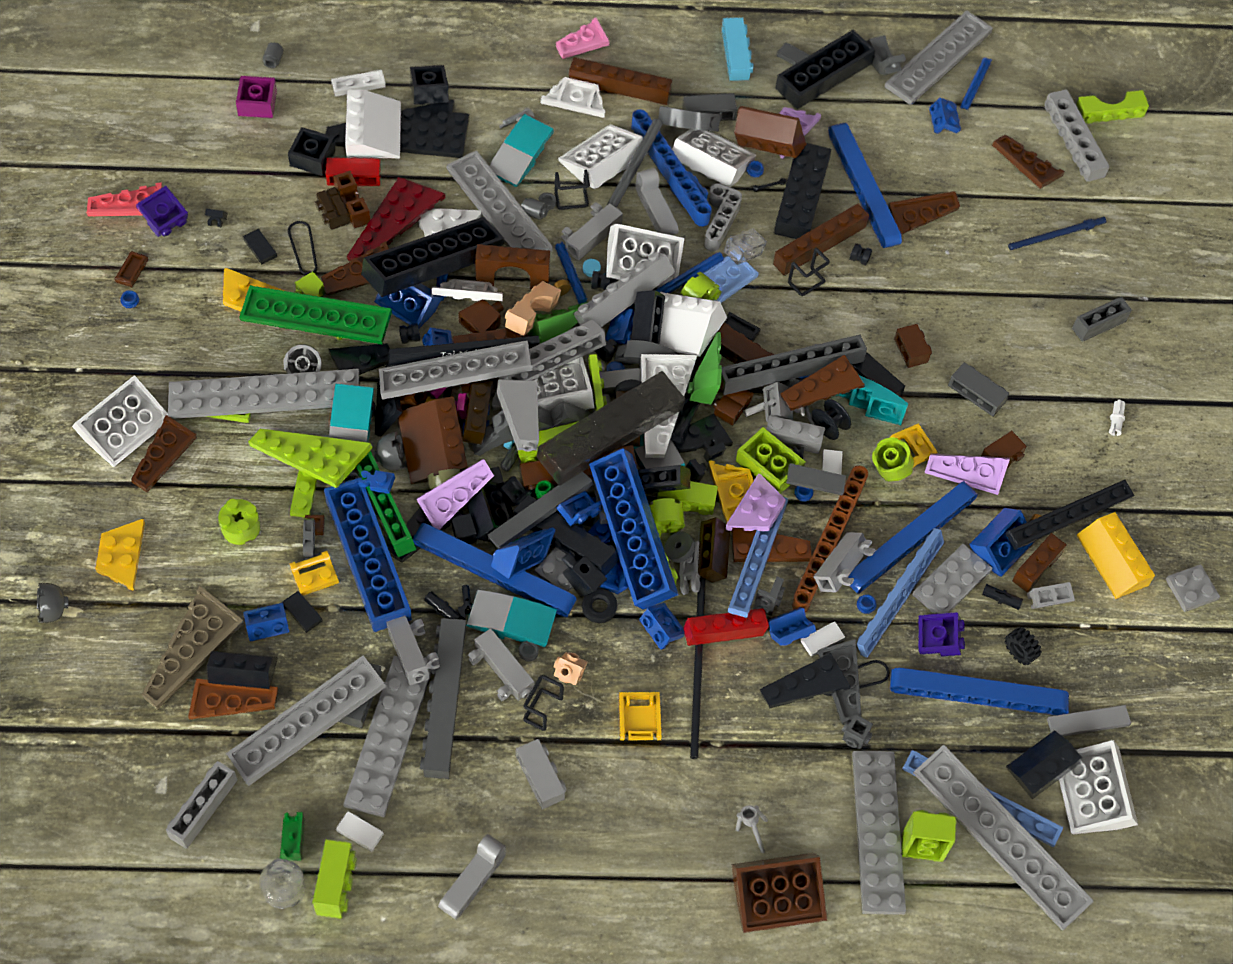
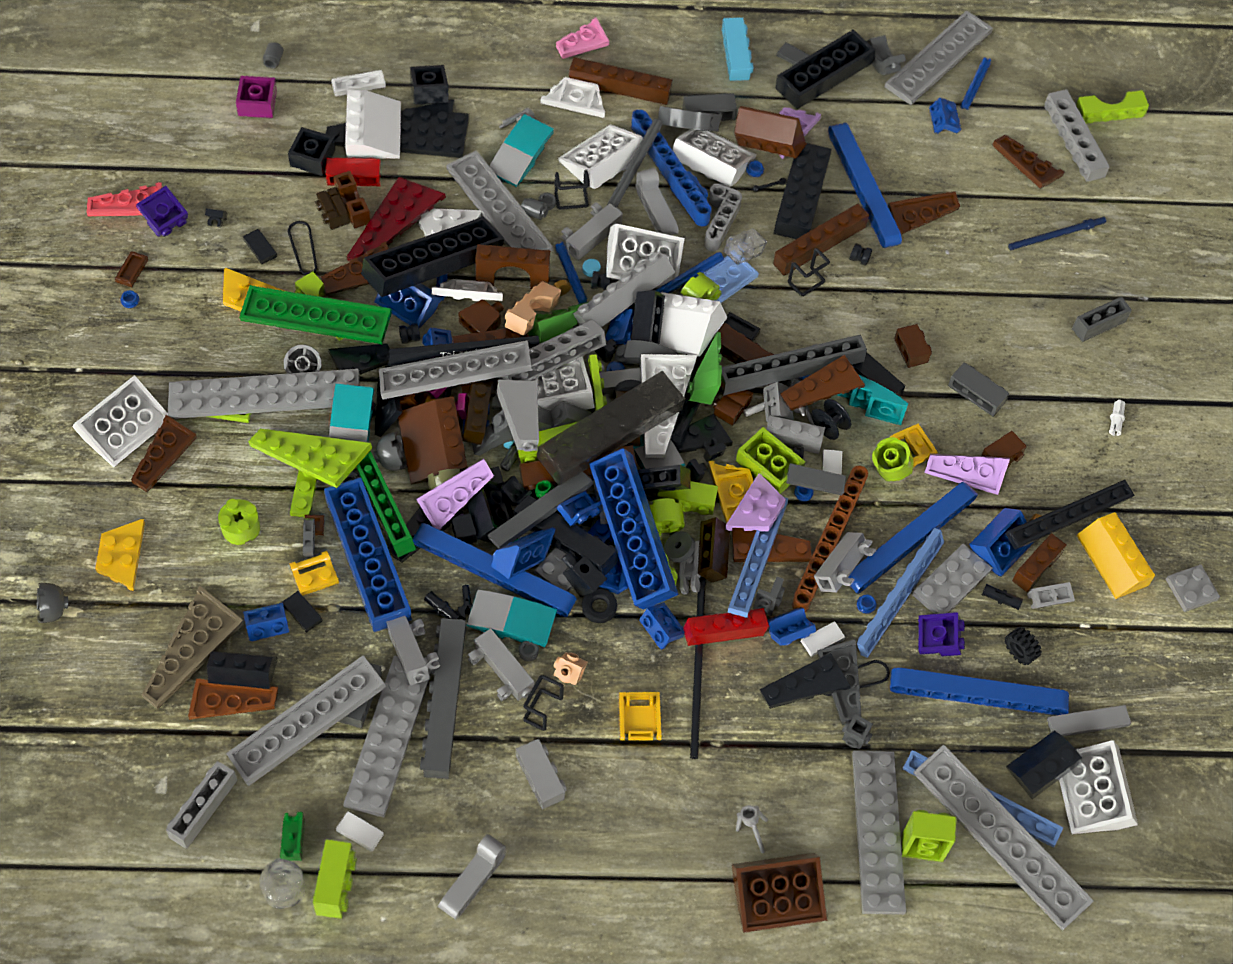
blue plate [358,470,395,494] -> none

